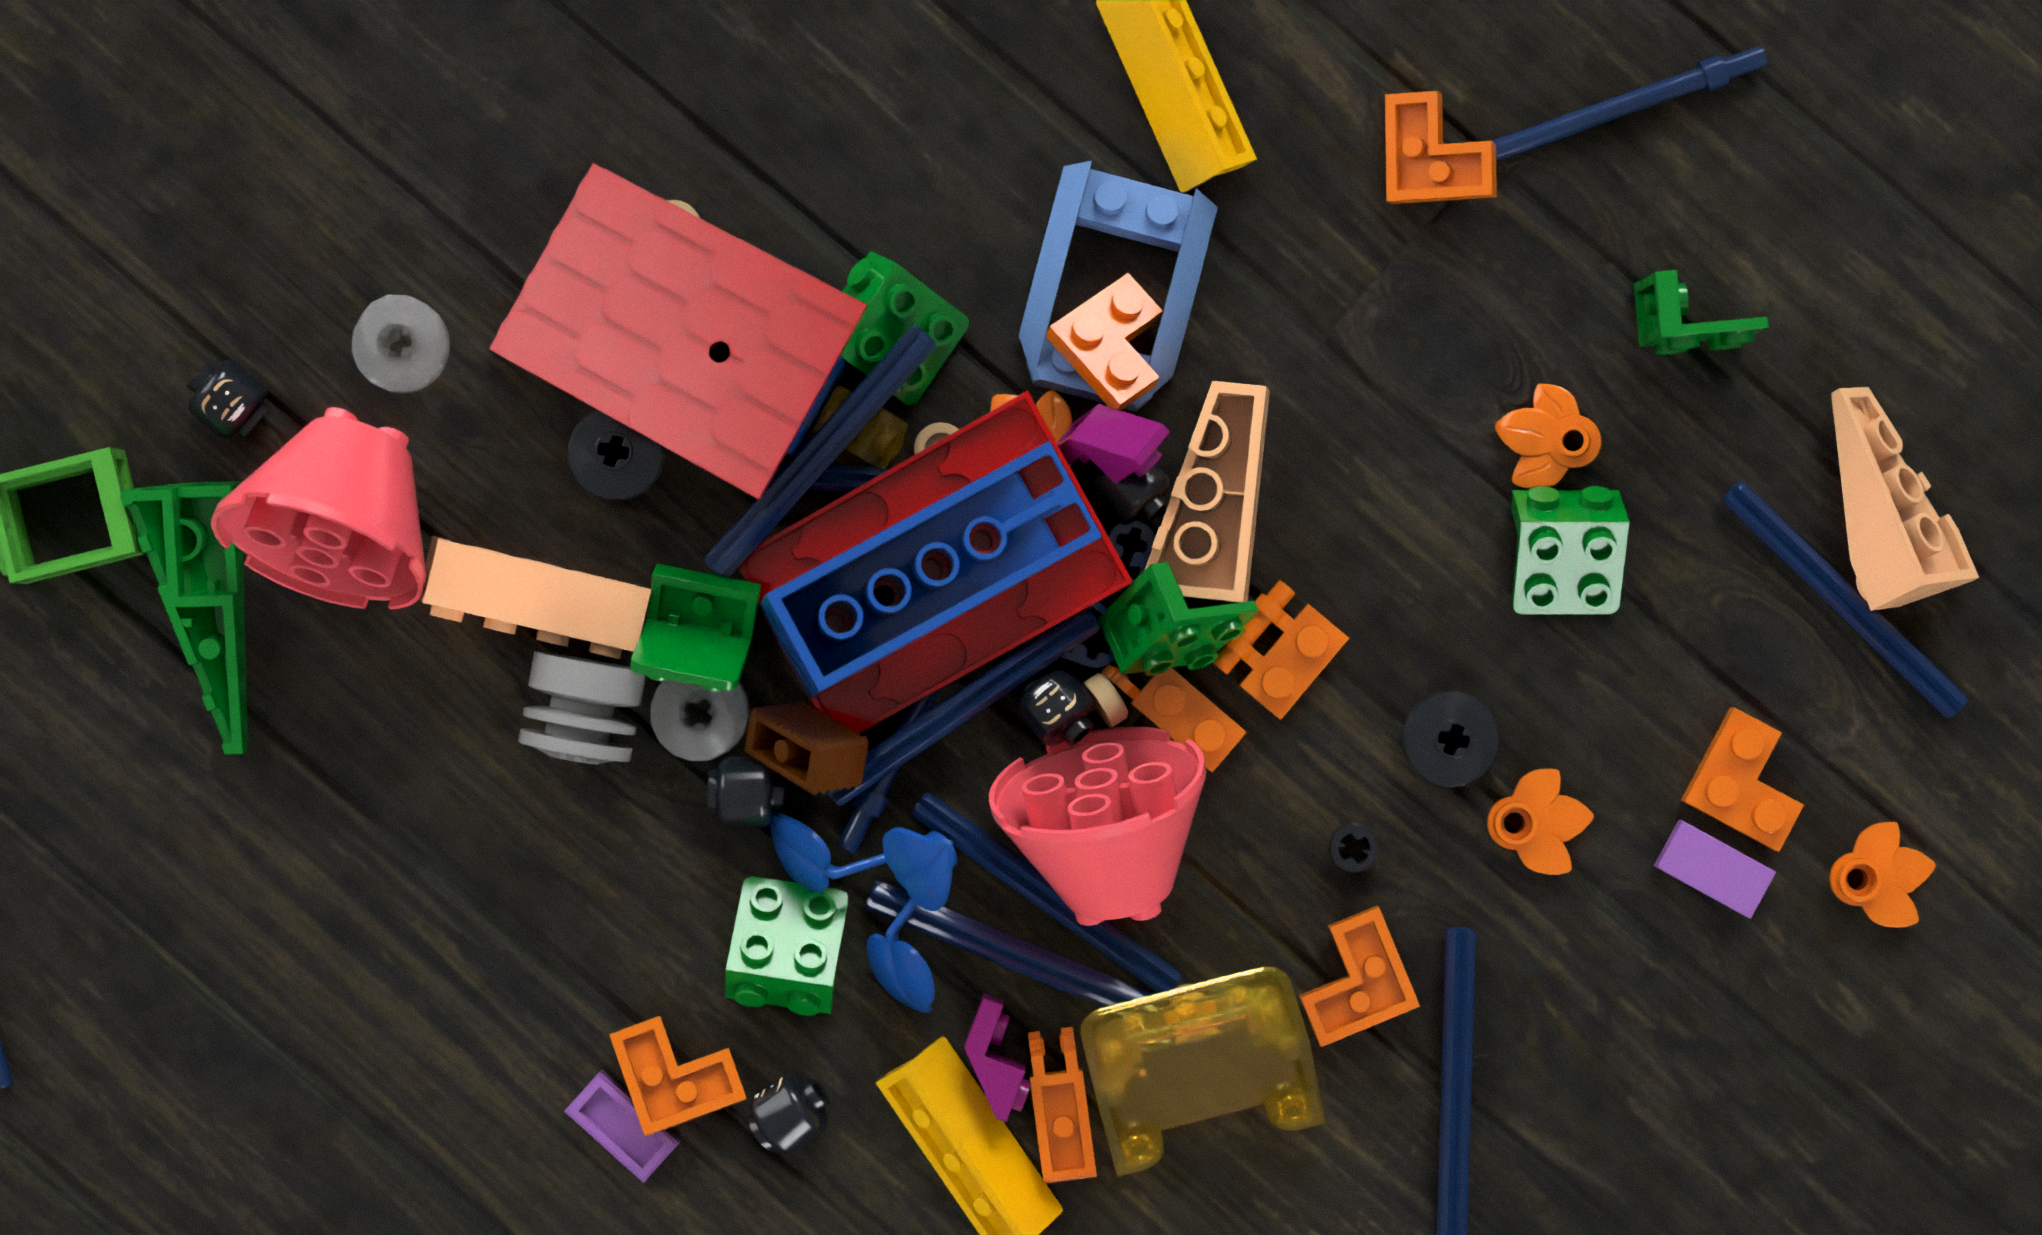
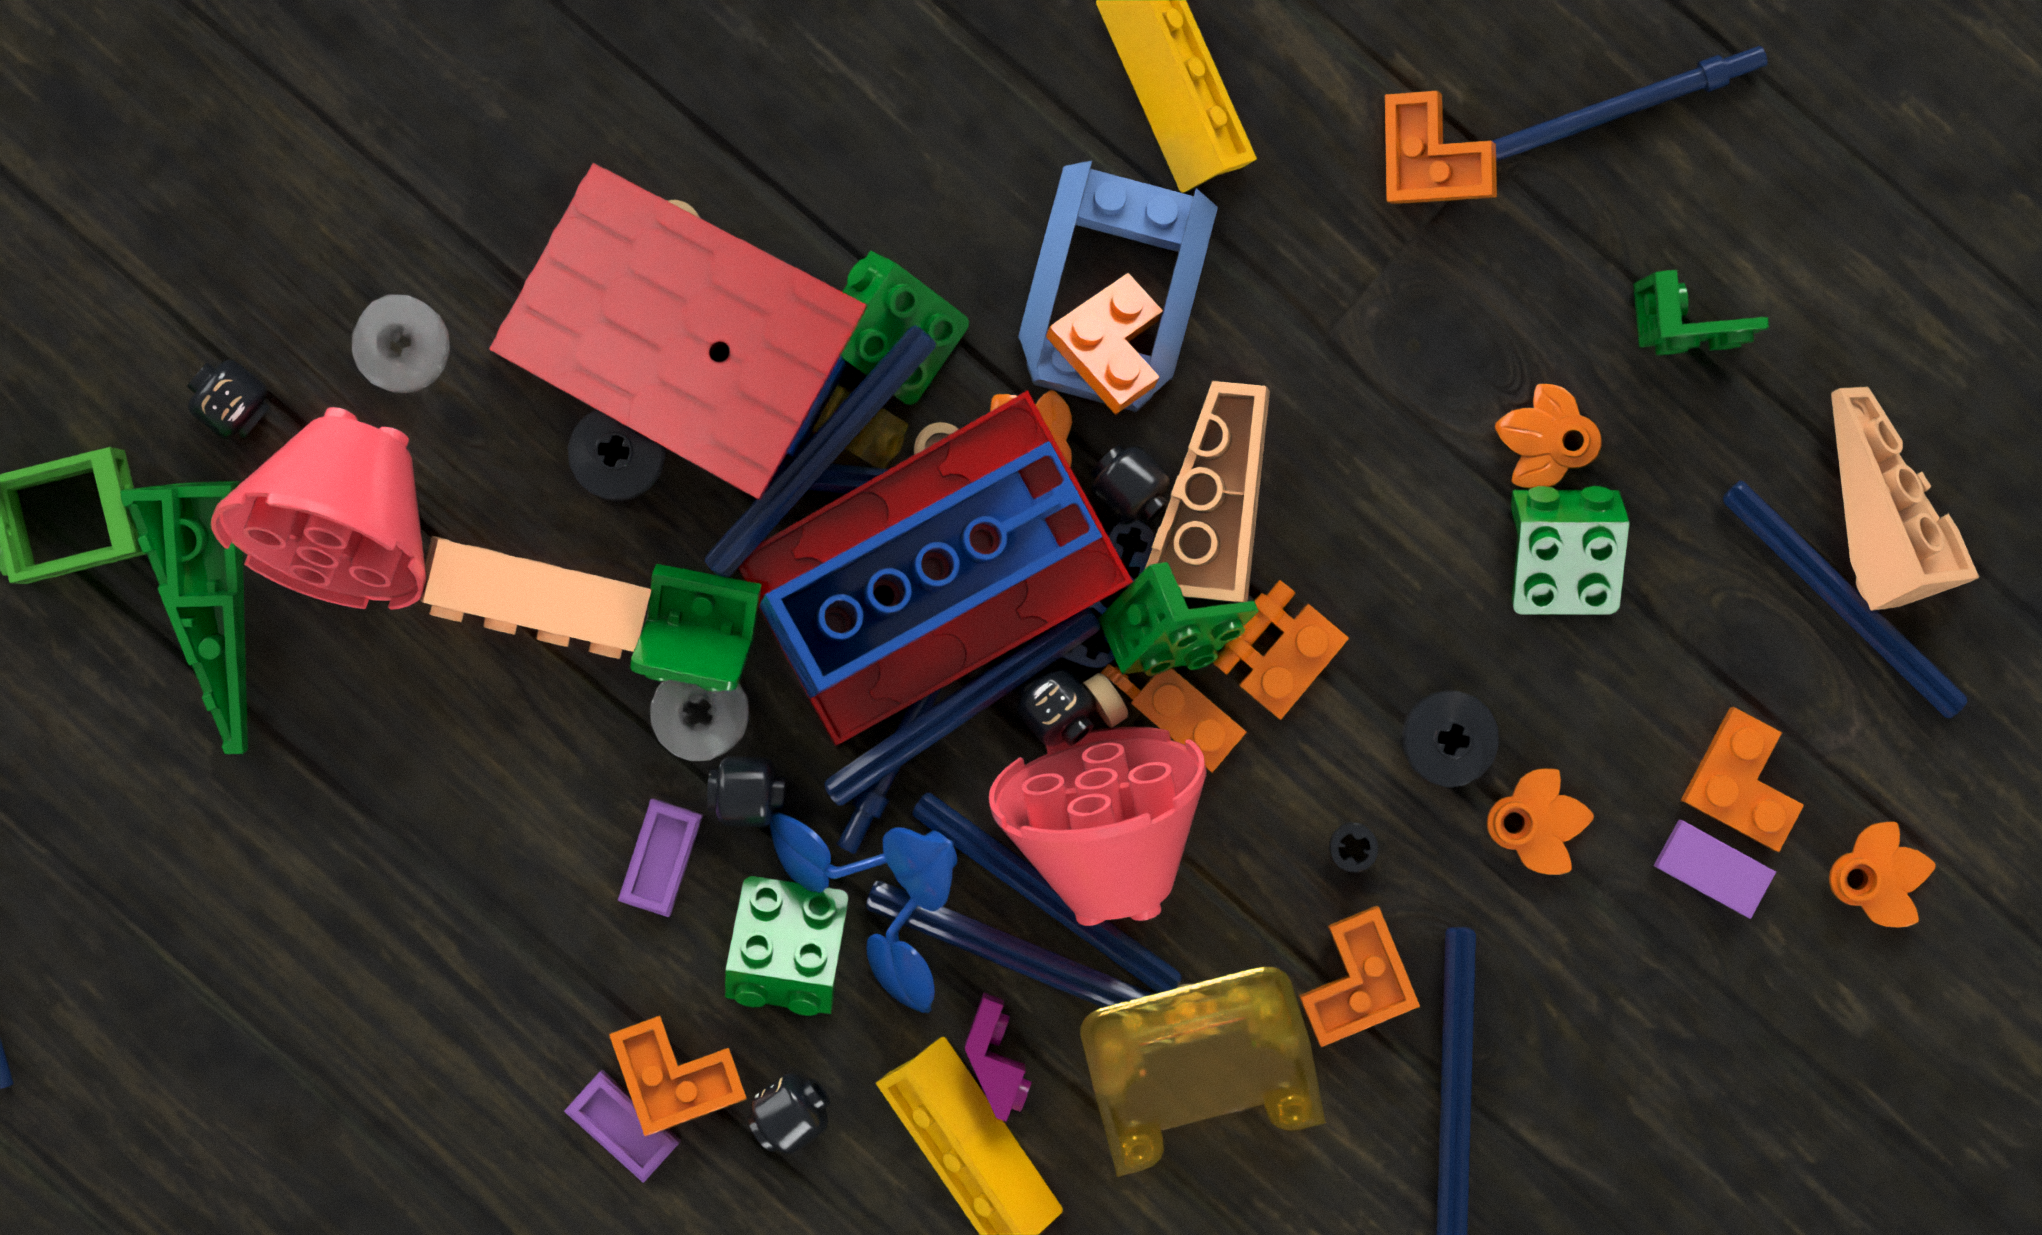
light grey wheel [518,651,646,765] -> none
reddish brown brick [744,701,869,796] -> none
orange hinge [1028,1027,1097,1184] -> none
magenta slope [1056,404,1170,484] -> none
none -> medium lavender tile [618,798,703,917]

